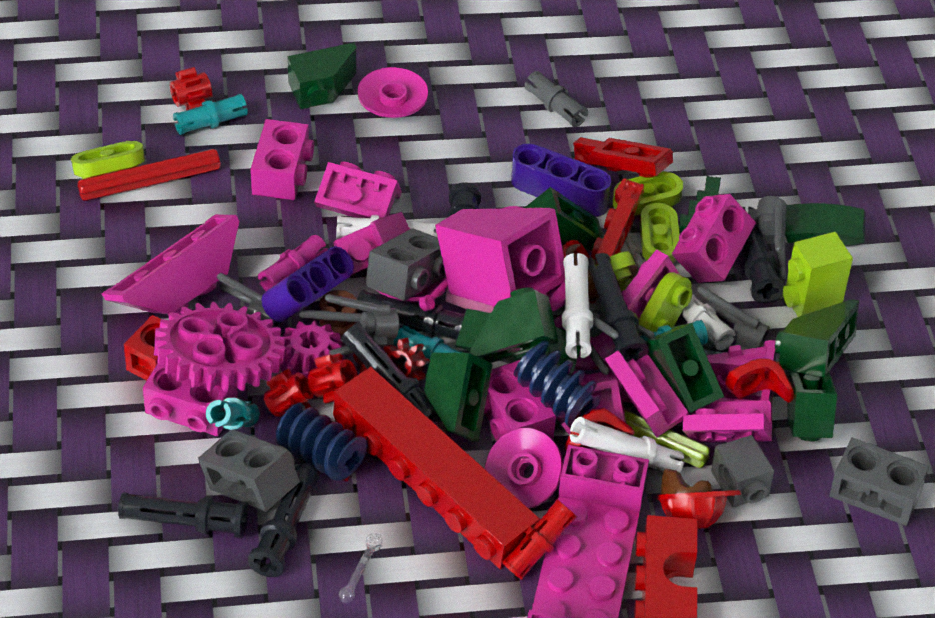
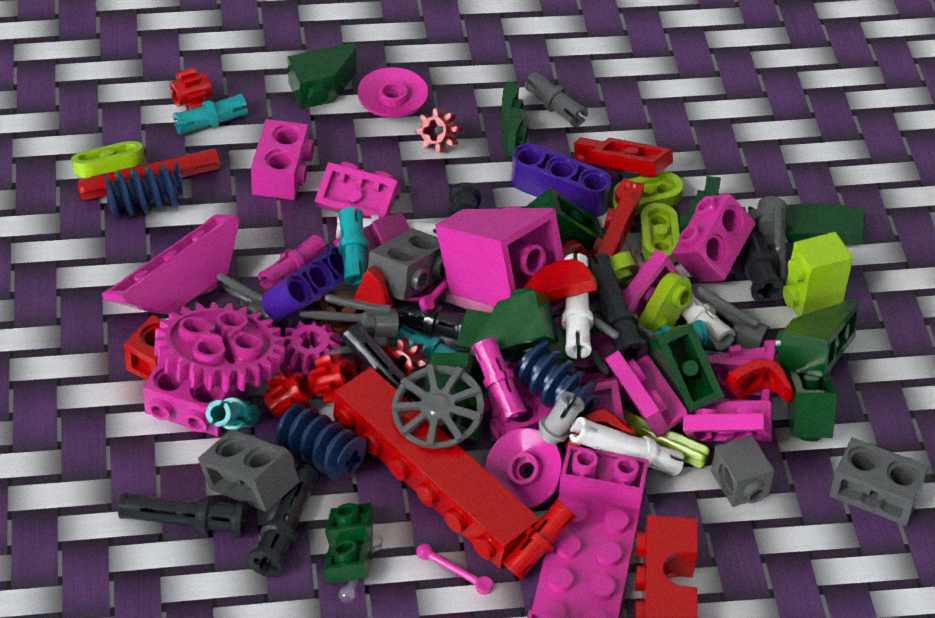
red piece [658,468,741,529] -> none
none -> dark blue piece [103,163,183,219]
none -> dark green slope [323,502,373,584]
none -> teal pin [338,207,369,286]
none -> red tile [353,265,393,308]
none -> dark grey wheel [391,363,484,449]
none -> gear [415,108,463,153]
none -> dark pink hinge [416,543,493,595]
none -> dark pink pin [471,337,527,422]
none -> dark green slope [500,81,529,159]
none -> red tile [524,259,597,301]
none -> light grey pin [538,391,585,445]

